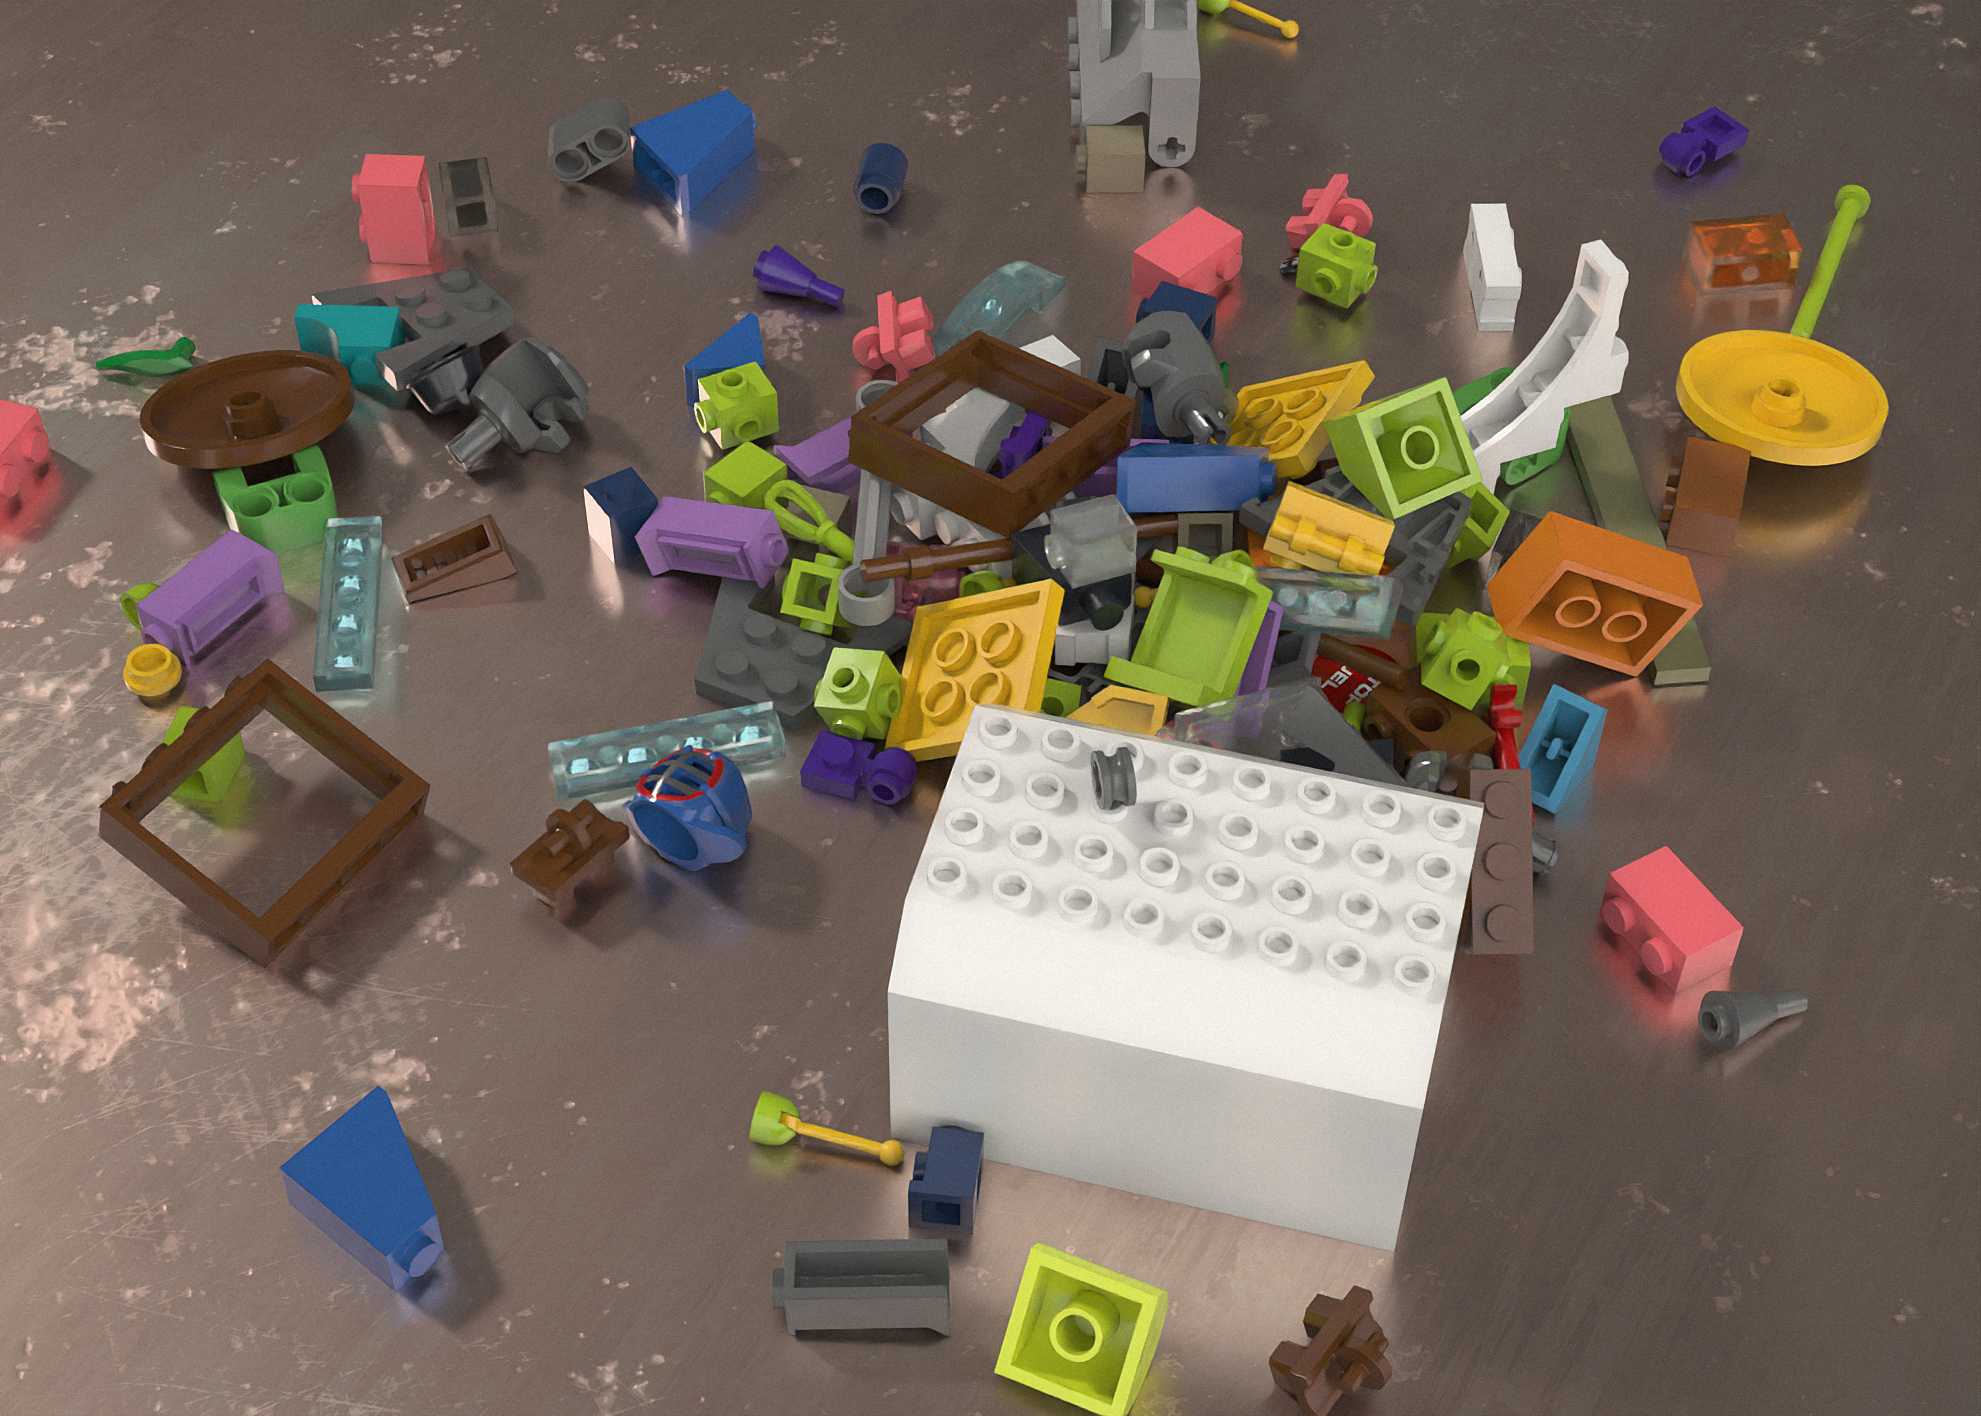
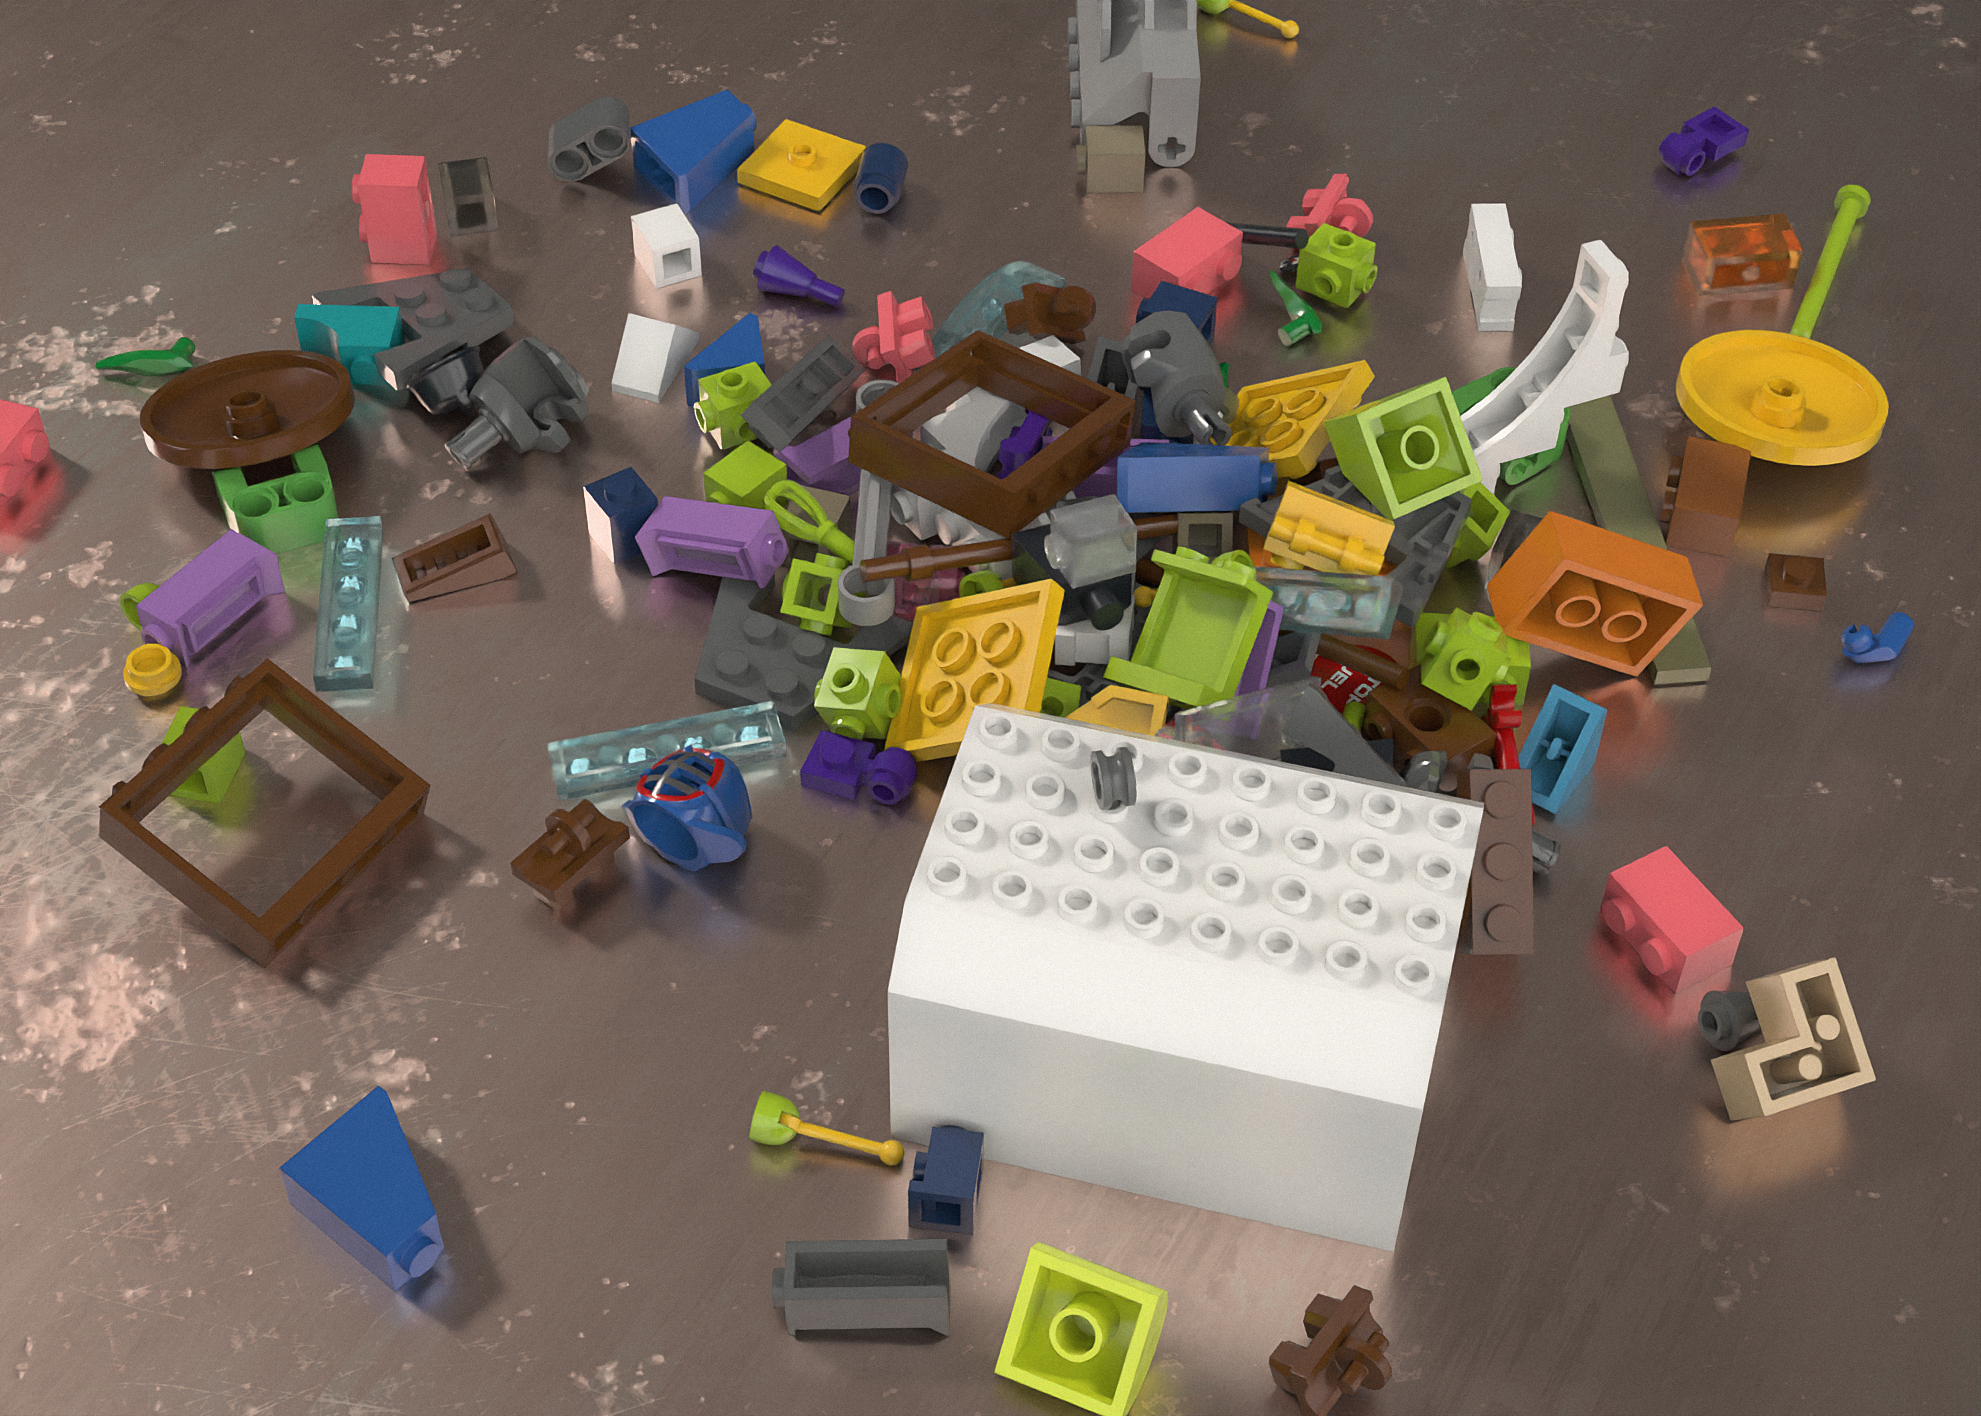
none -> white slope [611,313,700,403]
none -> white brick [631,203,702,289]
none -> yellow plate [737,119,867,212]
none -> dark grey hinge [741,335,866,453]
none -> reddish brown hips [1004,282,1096,344]
none -> black bar [1226,222,1309,249]
none -> green bar [1269,270,1322,346]
none -> tan brick [1711,957,1876,1120]
none -> reddish brown plate [1765,553,1827,612]
none -> blue arm [1841,612,1915,664]

